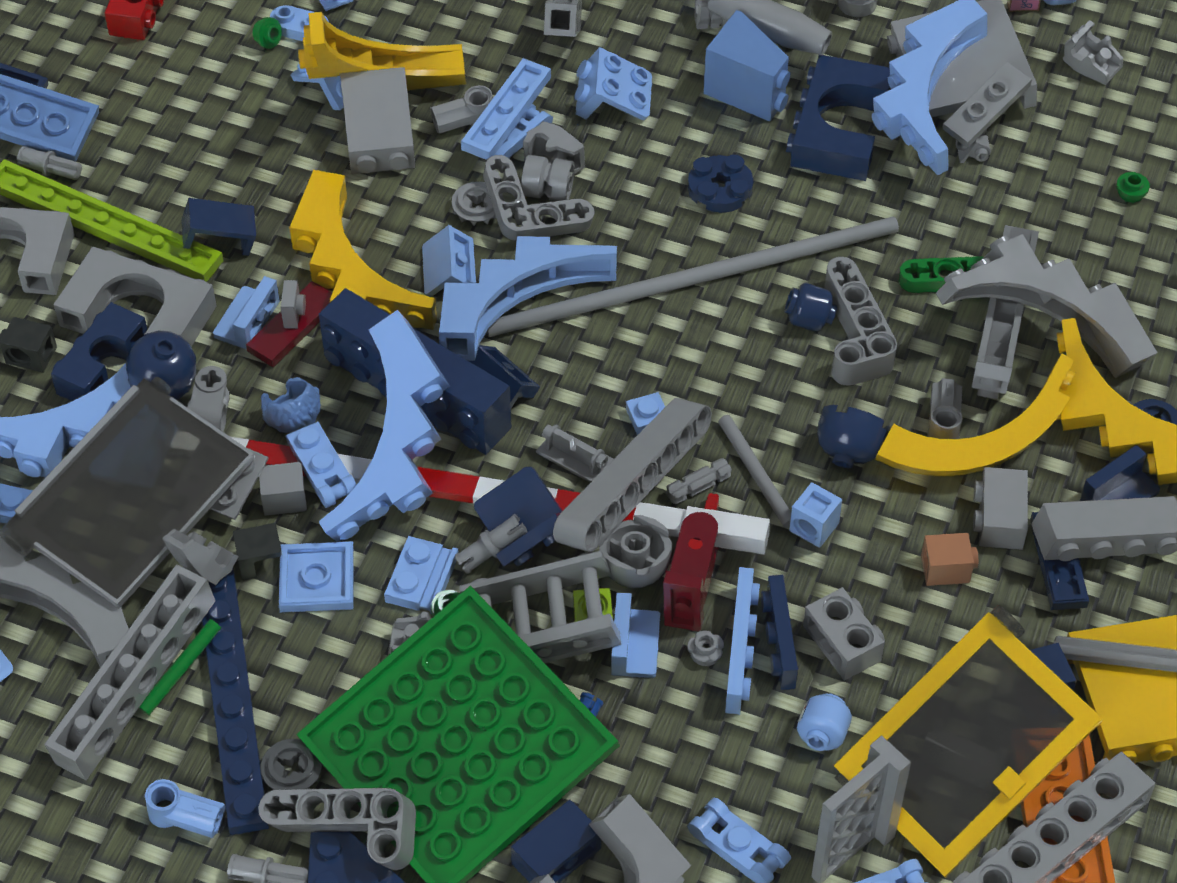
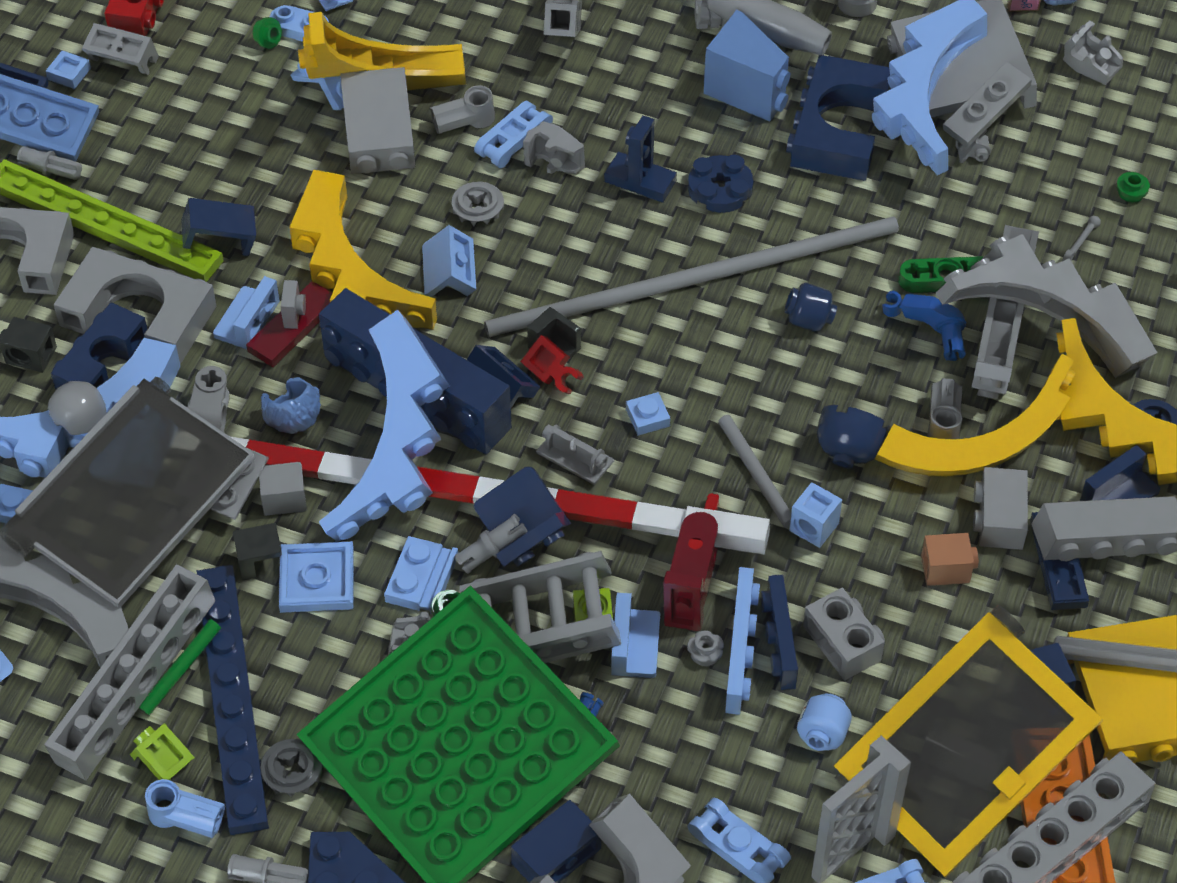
dark blue cylinder [126,330,196,400] -> none
light grey hand [162,529,239,585] -> none
light grey beam [258,788,416,870] -> none
light blue plate [286,422,357,508] -> none
light blue arch [439,236,617,361] -> none
light blue plate [461,58,551,160] -> none
light grey beam [483,155,594,241] -> none
light grey wheel [521,154,574,201] -> none
light grey beam [553,398,712,552] -> none
light blue bracket [574,47,652,120] -> none
light grey cylinder [599,515,672,588] -> none
light grey axle [666,458,732,504] -> none
light grey beam [824,257,897,386] -> none
none -> light blue plate [46,50,91,89]
none -> light grey hair [48,381,107,435]
none -> light grey hinge [82,23,159,75]
none -> lime bracket [130,723,195,780]
none -> red plate [520,335,583,394]
none -> pearl dark grey panel [527,307,581,359]
none -> dark blue bracket [604,115,677,203]
none -> blue arm [882,291,966,361]
none -> light grey hinge [1062,216,1101,261]

